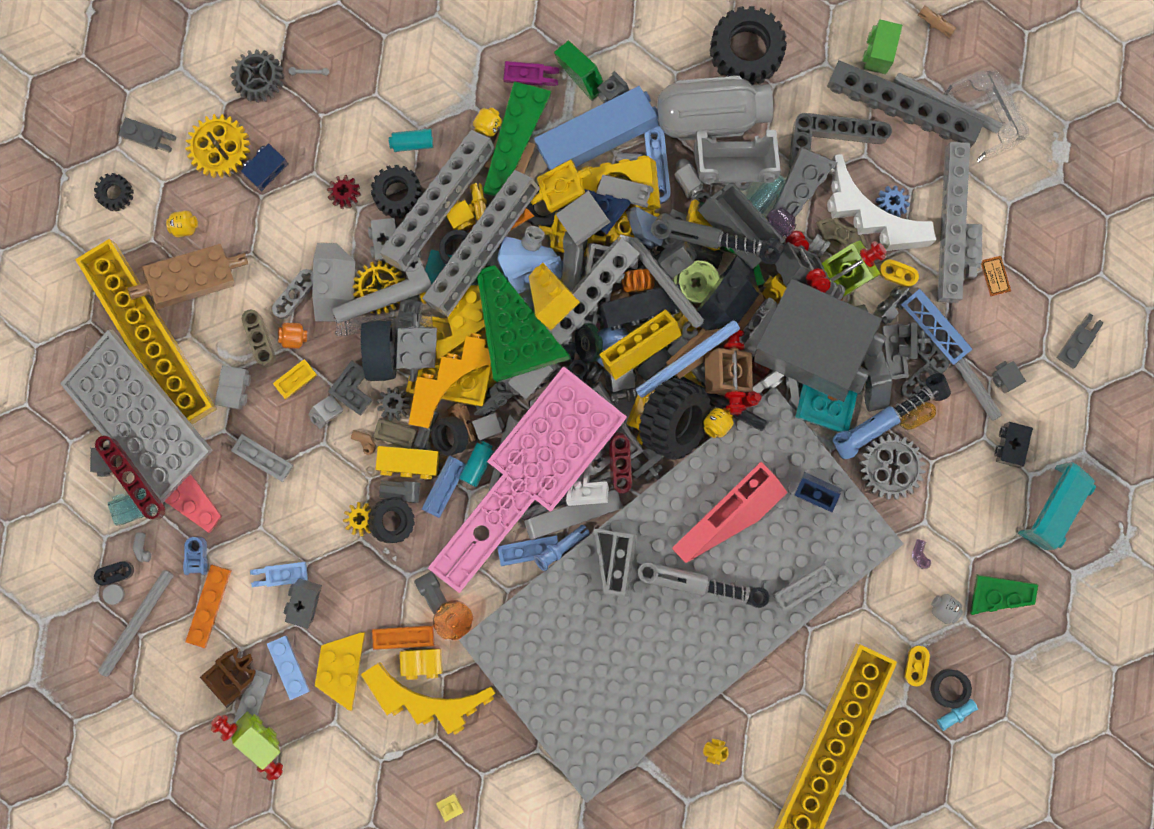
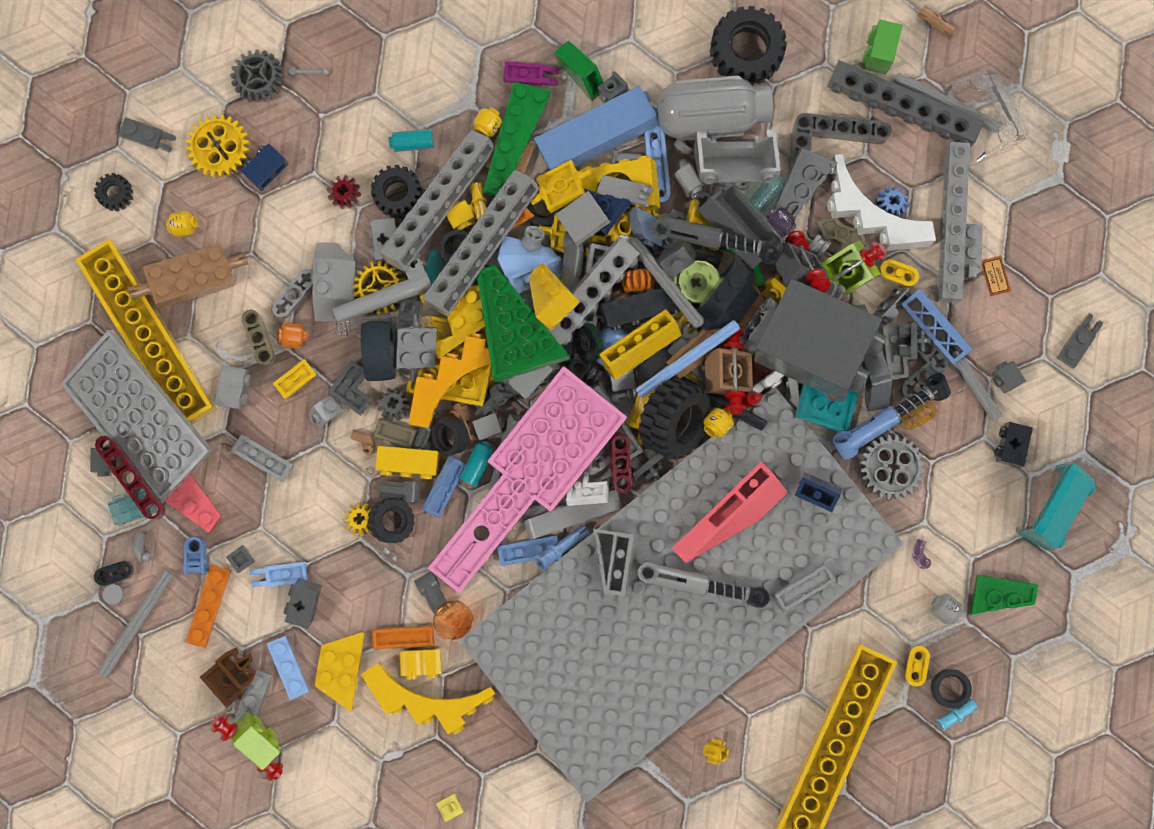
none -> dark grey tile [226,545,256,573]
none -> light grey tile [674,139,694,156]

